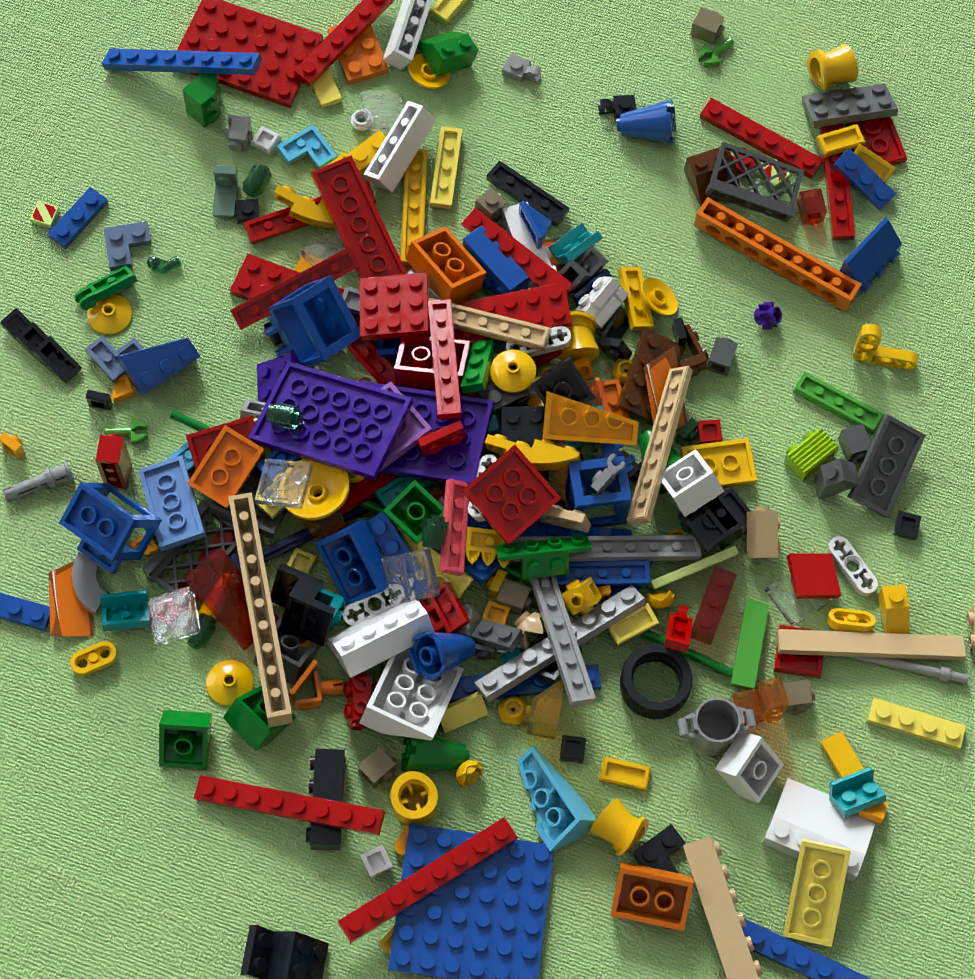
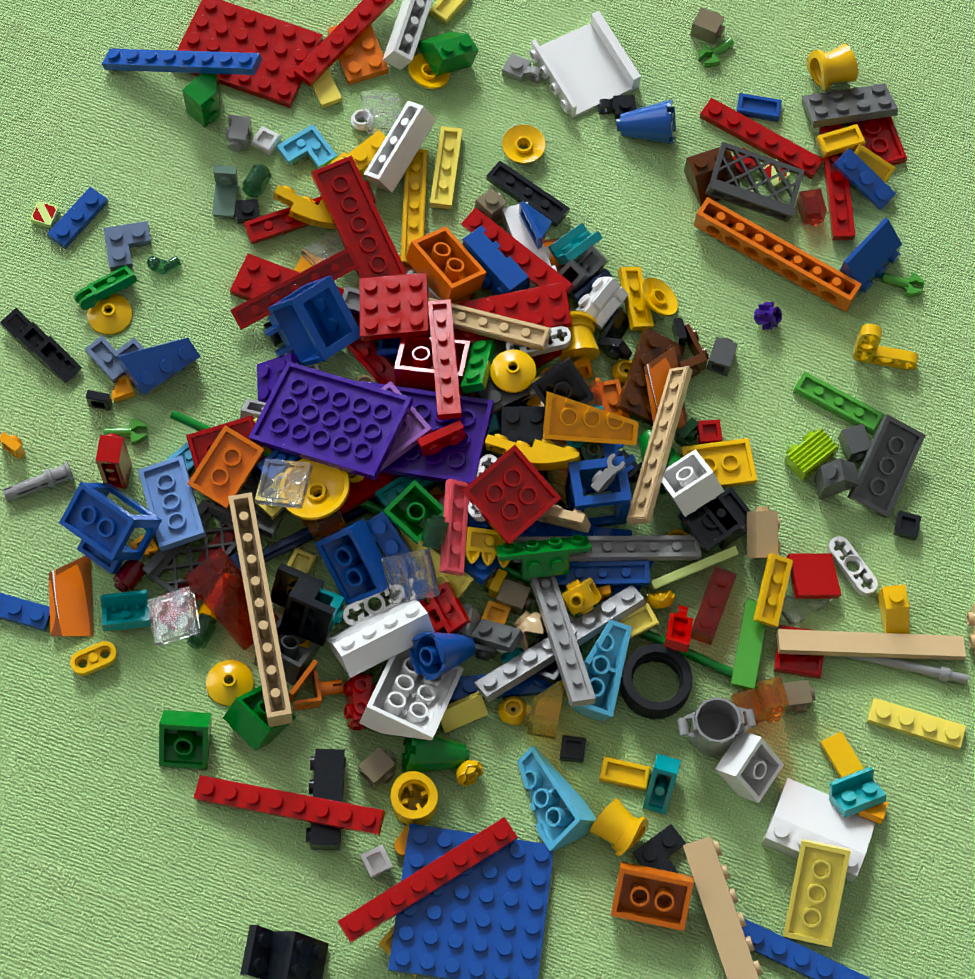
light grey tile [71,552,107,615] -> none
brick [266,403,303,429] -> none
yellow plate [827,608,876,633] -> none
none -> dark red brick [113,560,145,592]
none -> yellow dish [502,124,545,164]
none -> white panel [529,11,641,118]
none -> medium azure wedge [568,620,632,721]
none -> teal slope [642,754,681,815]
none -> blue tile [736,93,782,122]
none -> yellow plate [753,553,793,628]
none -> bright green bar [881,272,925,297]

